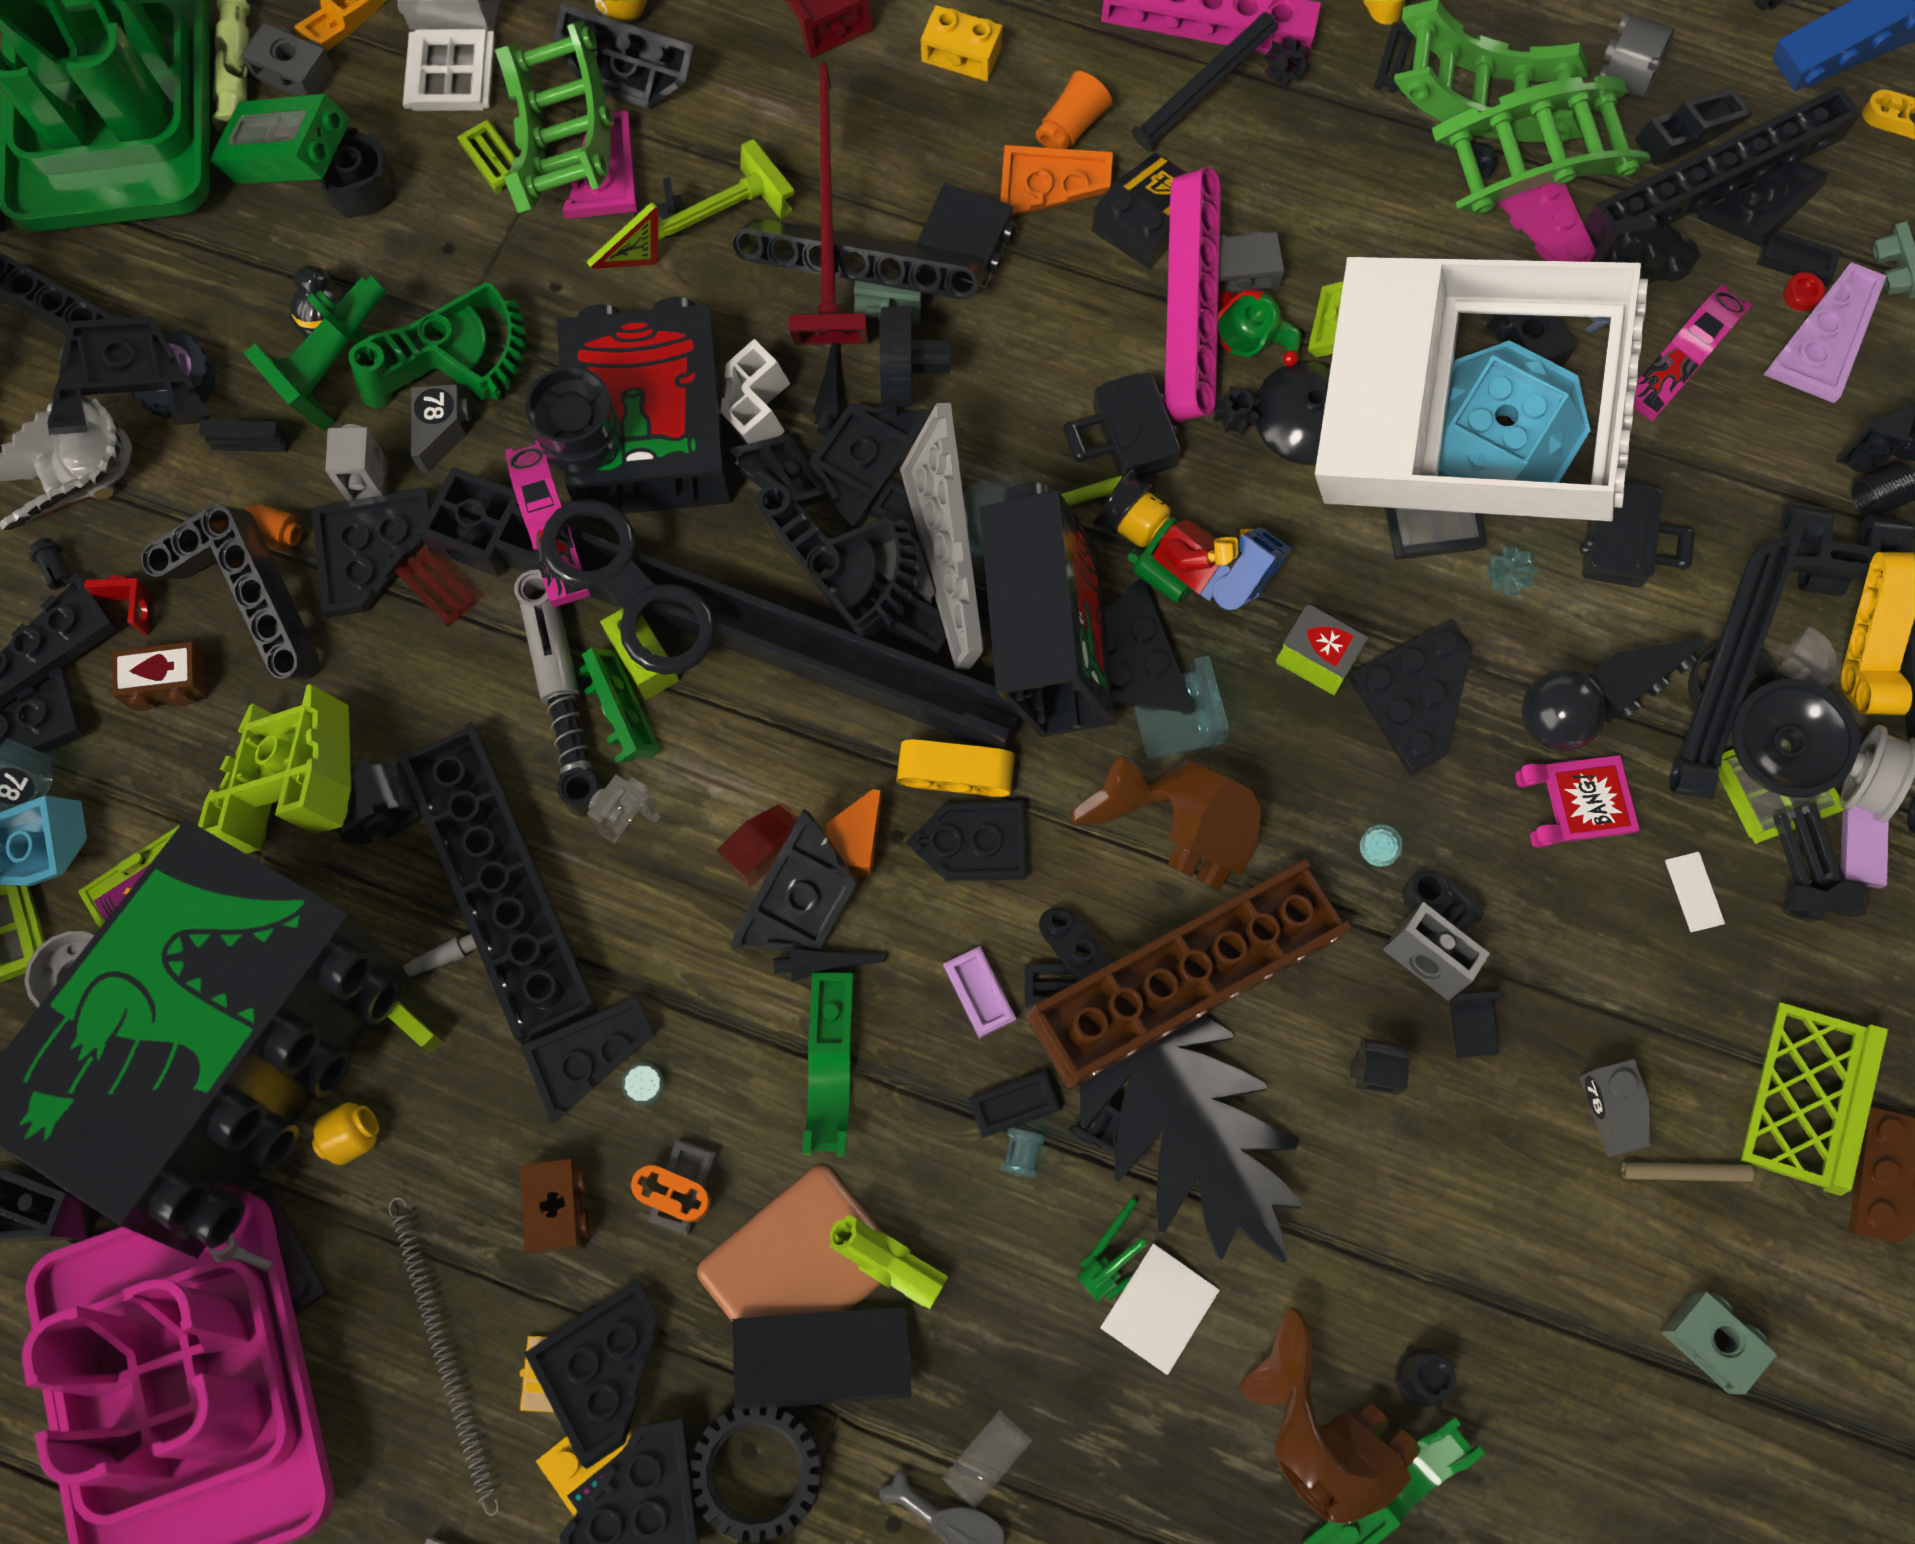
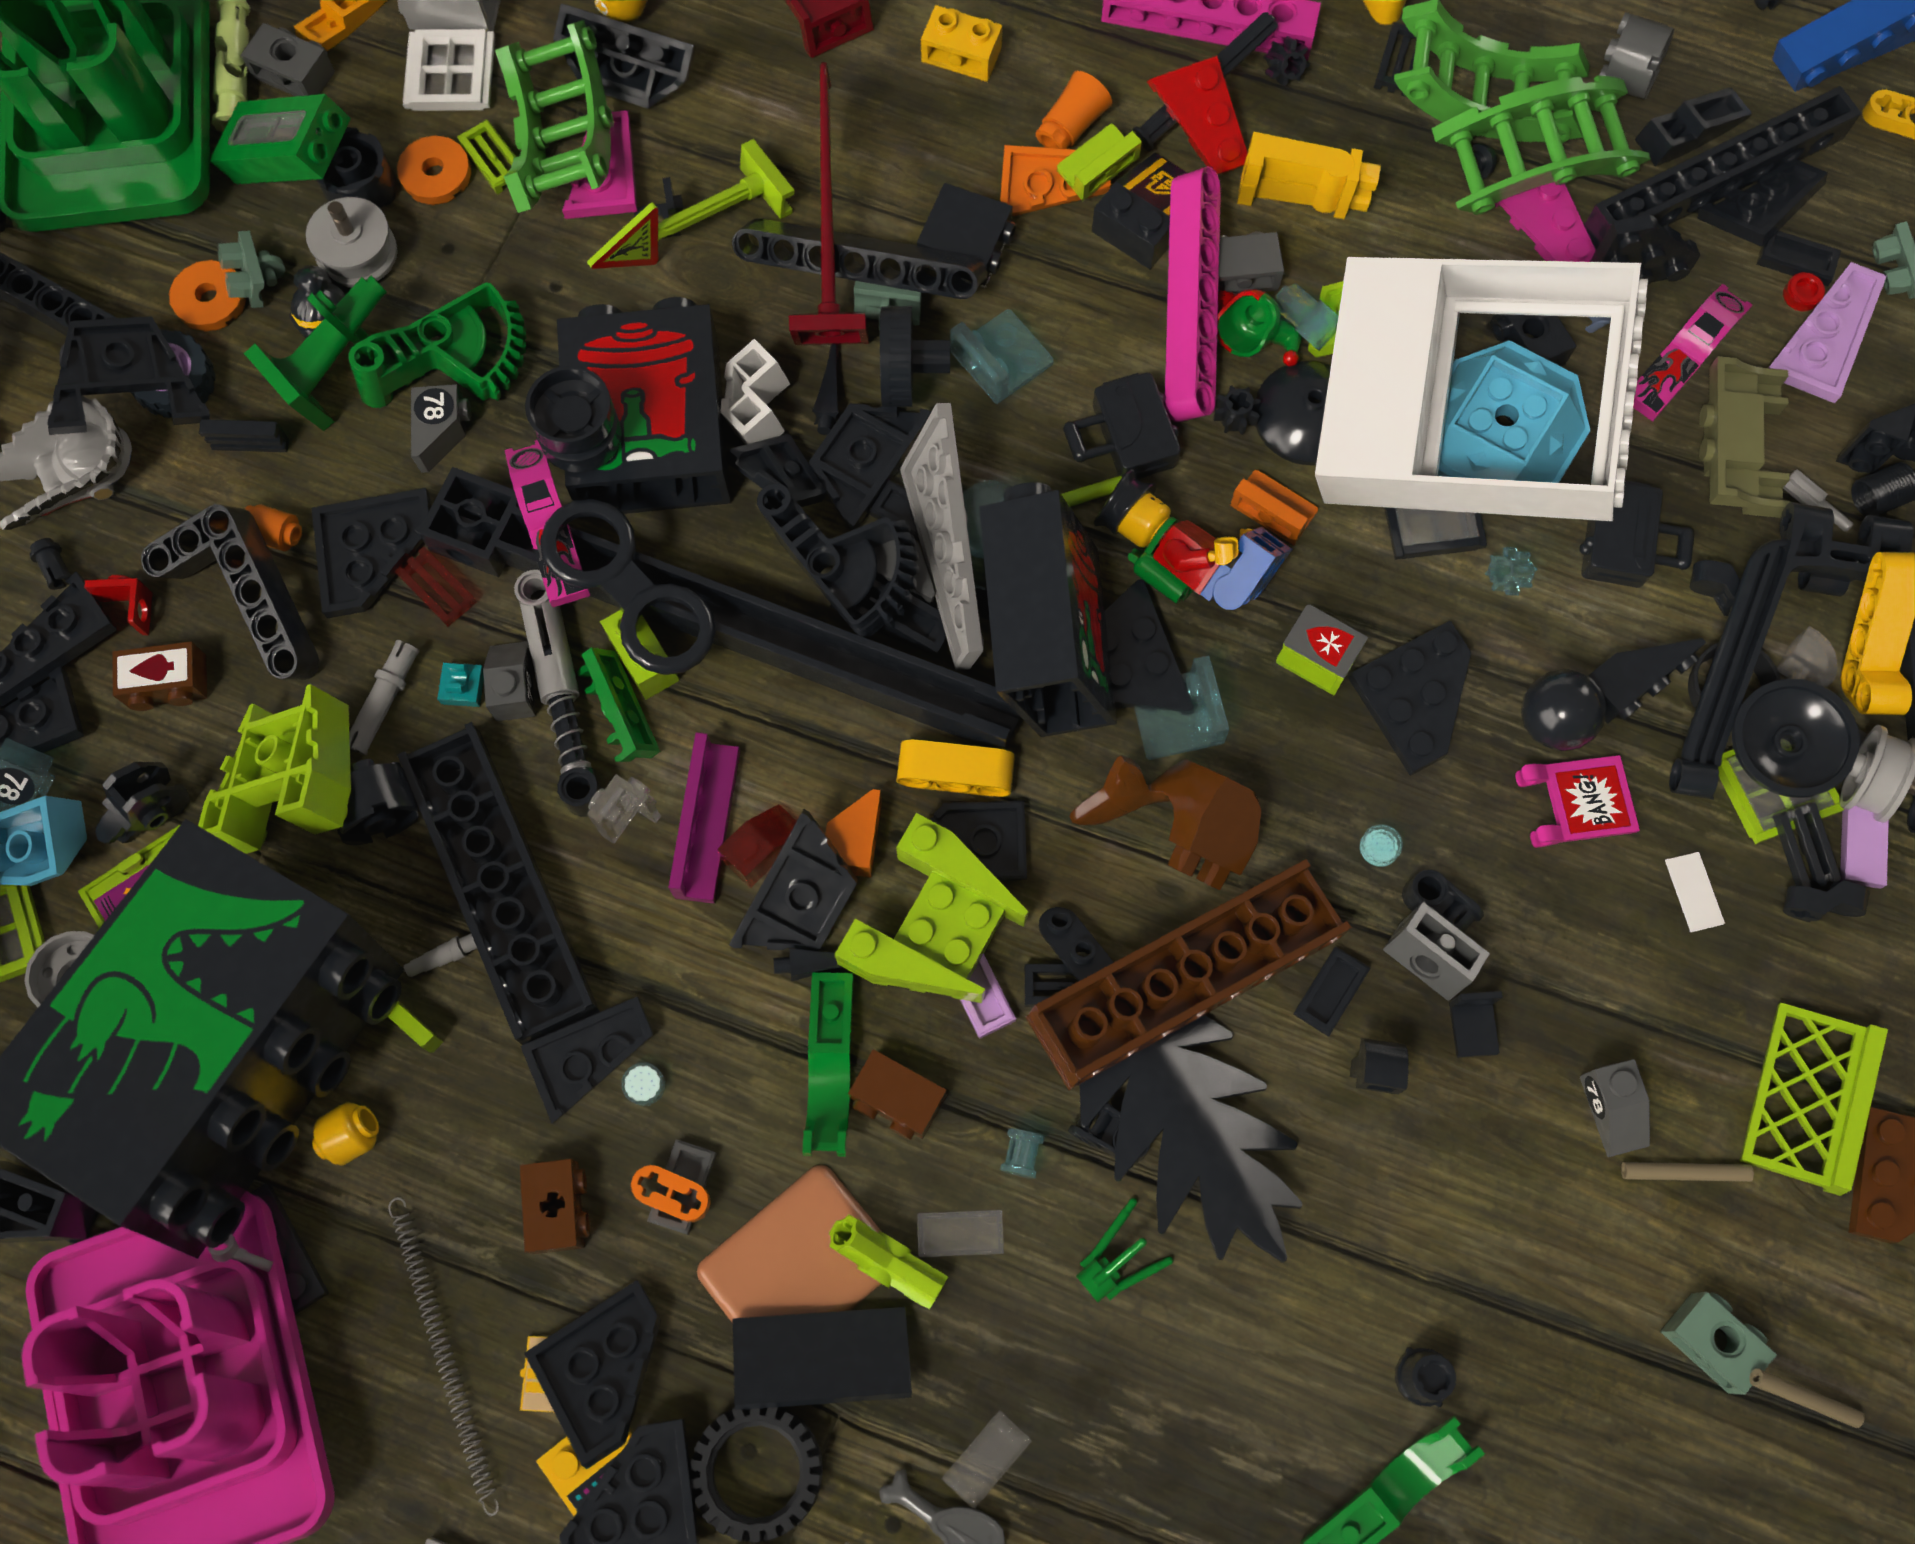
light grey brick [325,424,389,501] -> none
black tile [968,1070,1061,1139] -> none
white sticker [1100,1244,1220,1375] -> none
reddish brown hips [1239,1307,1421,1524] -> none
none -> black hinge [95,762,191,844]
none -> orange tile [169,260,247,332]
none -> sand green hips [218,231,285,308]
none -> light grey wheel [306,197,397,287]
none -> light grey pin [349,640,420,755]
none -> orange tile [397,135,472,205]
none -> teal tile [437,663,484,707]
none -> dark grey slope [483,641,536,721]
none -> magenta fence [668,732,740,904]
none -> lime wedge [835,813,1028,1003]
none -> reddish brown brick [848,1049,947,1141]
none -> clear tile [917,1210,1004,1257]
none -> clear light blue bracket [950,309,1054,405]
none -> lime panel [1057,124,1142,201]
none -> red wing [1147,56,1248,175]
none -> orange panel [1230,470,1318,545]
none -> yellow hips [1237,131,1381,219]
none -> clear light blue piece [1276,283,1338,351]
none -> black tile [1293,946,1371,1037]
none -> black piece [1689,560,1741,616]
none -> olive bracket [1699,356,1790,518]
none -> dark tan piece [1749,1369,1864,1428]
none -> light grey axle [1783,469,1853,531]

